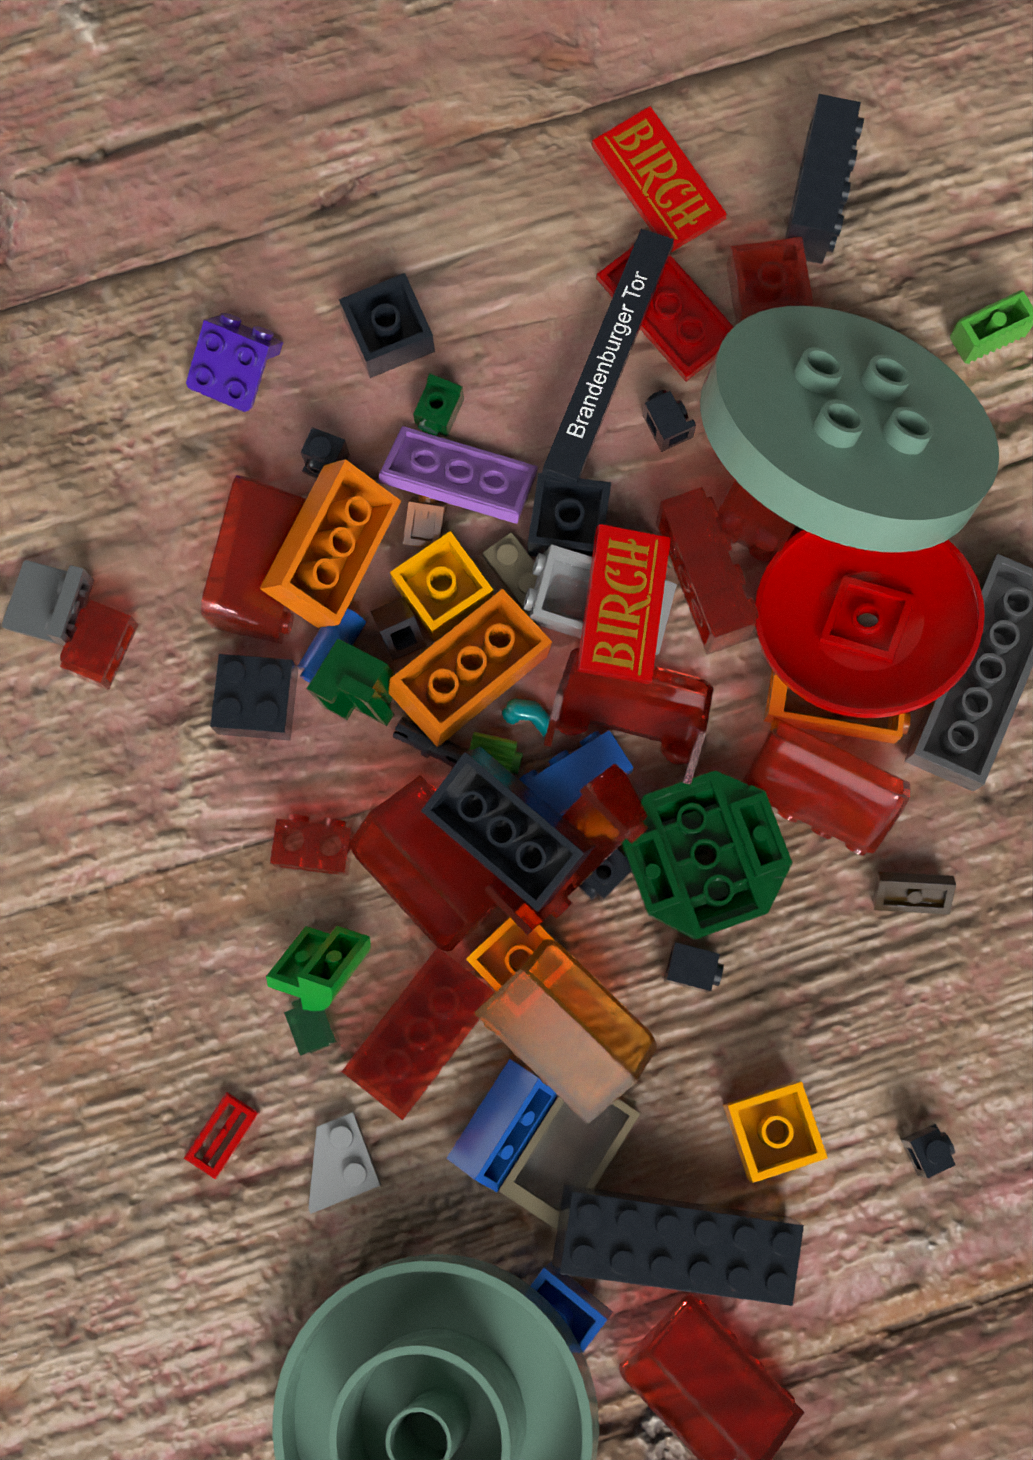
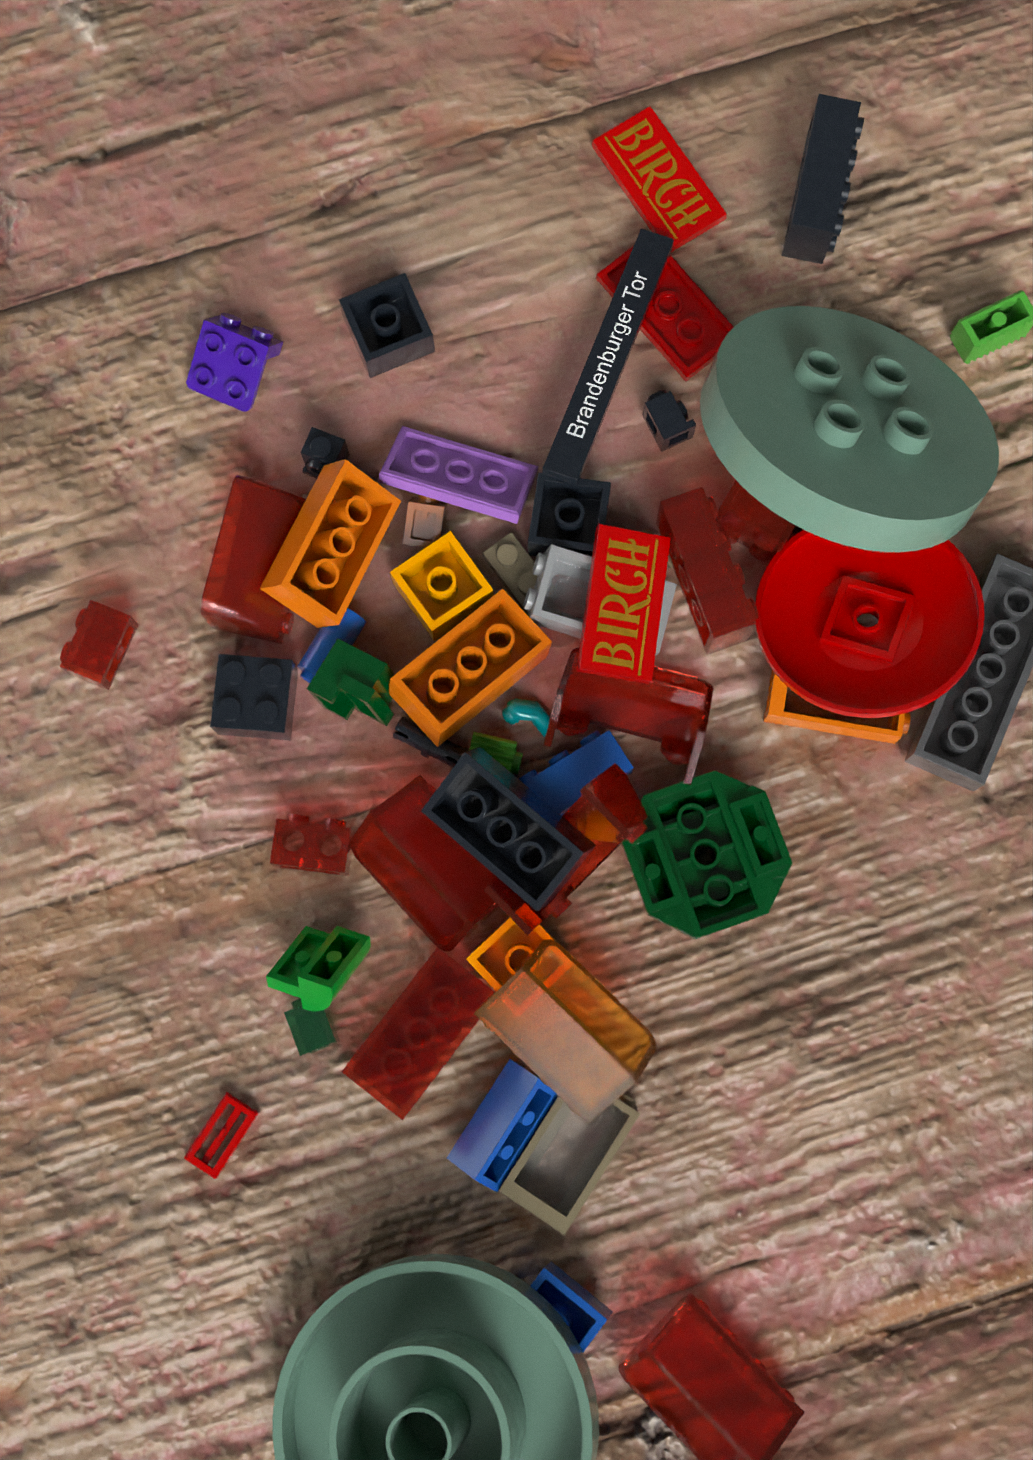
dark grey bracket [2,560,95,648] -> none
light grey wing [308,1112,381,1214] -> none
black brick [370,597,427,661] -> none
dark green brick [413,374,464,437] -> none
black brick [552,1184,804,1306] -> none
black brick [576,840,632,902] -> none
black brick [664,942,724,993] -> none
light orange brick [723,1081,828,1183] -> none
clear red brick [726,237,814,325] -> none
clear red windscreen [741,717,911,856] -> none
dark brown plate [872,871,956,915] -> none
black brick [901,1123,956,1179] -> none

